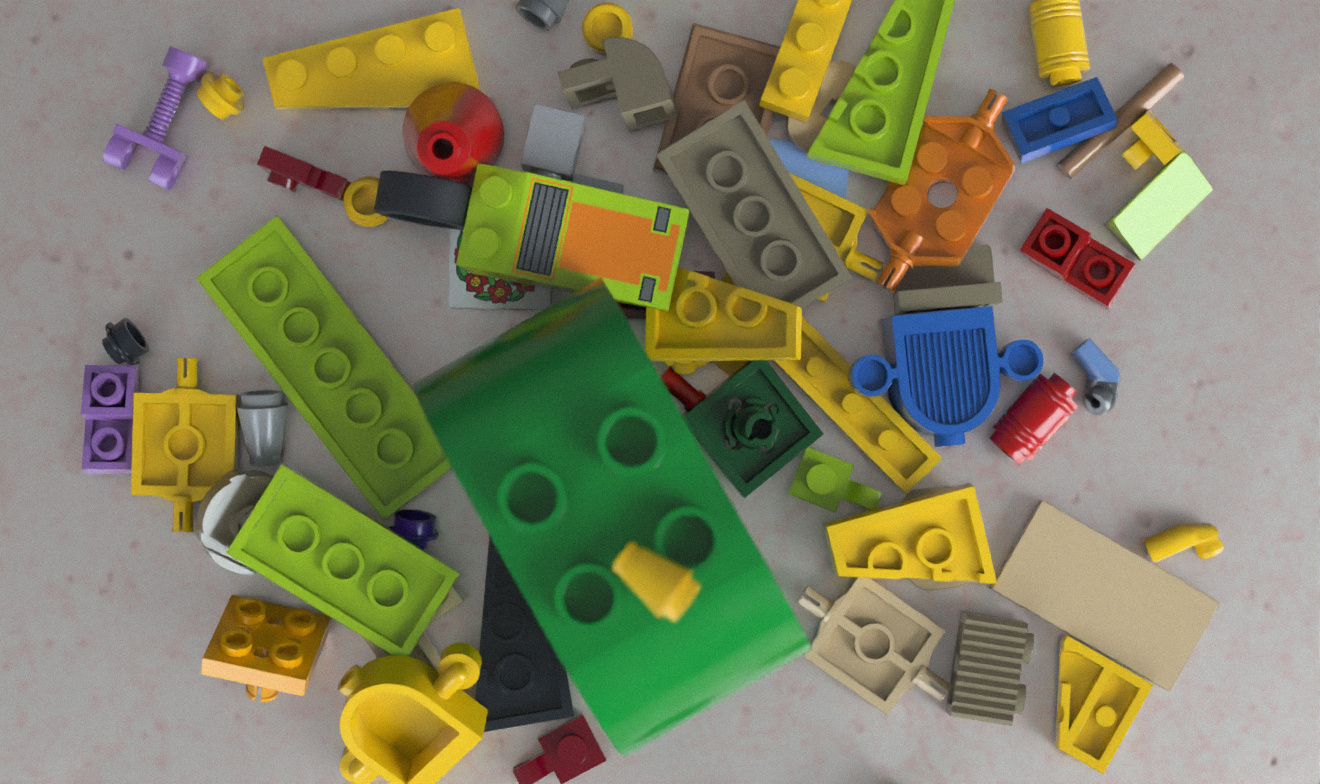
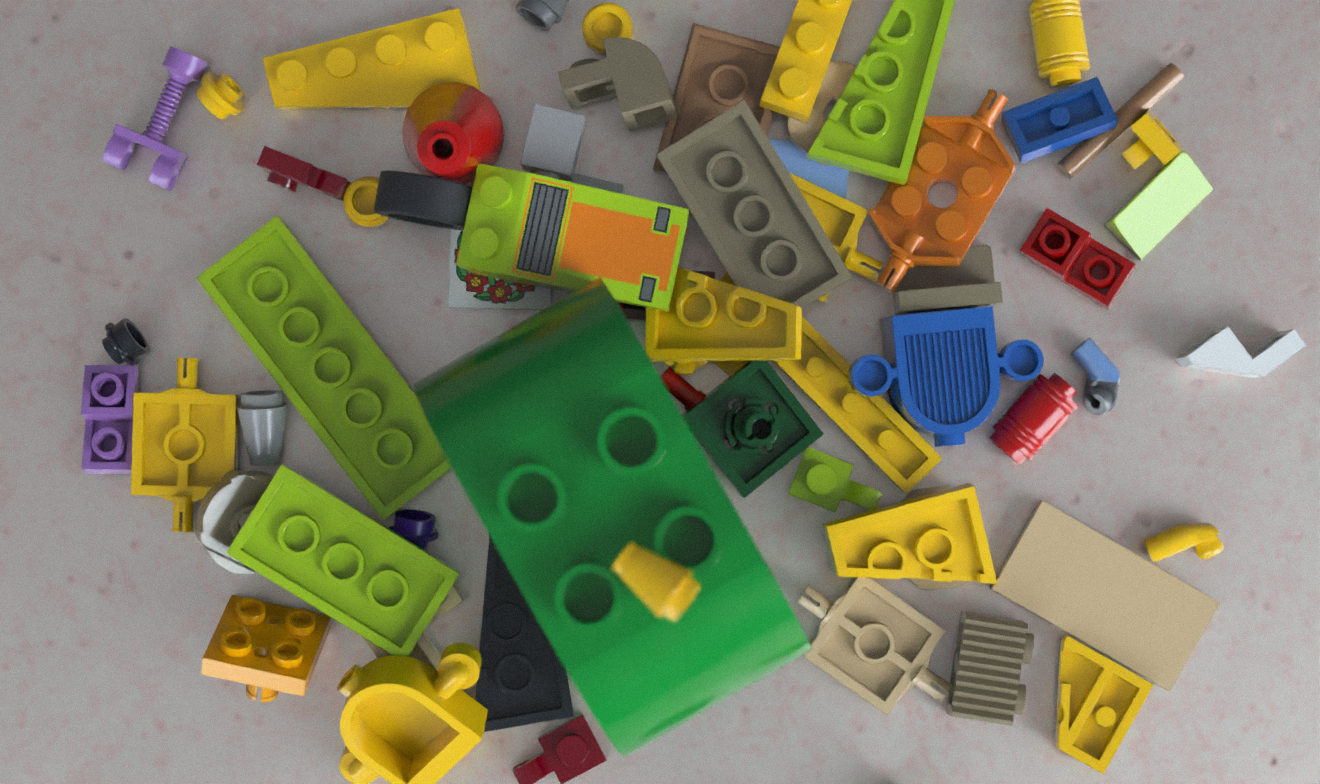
none -> white slope [1175,326,1307,378]

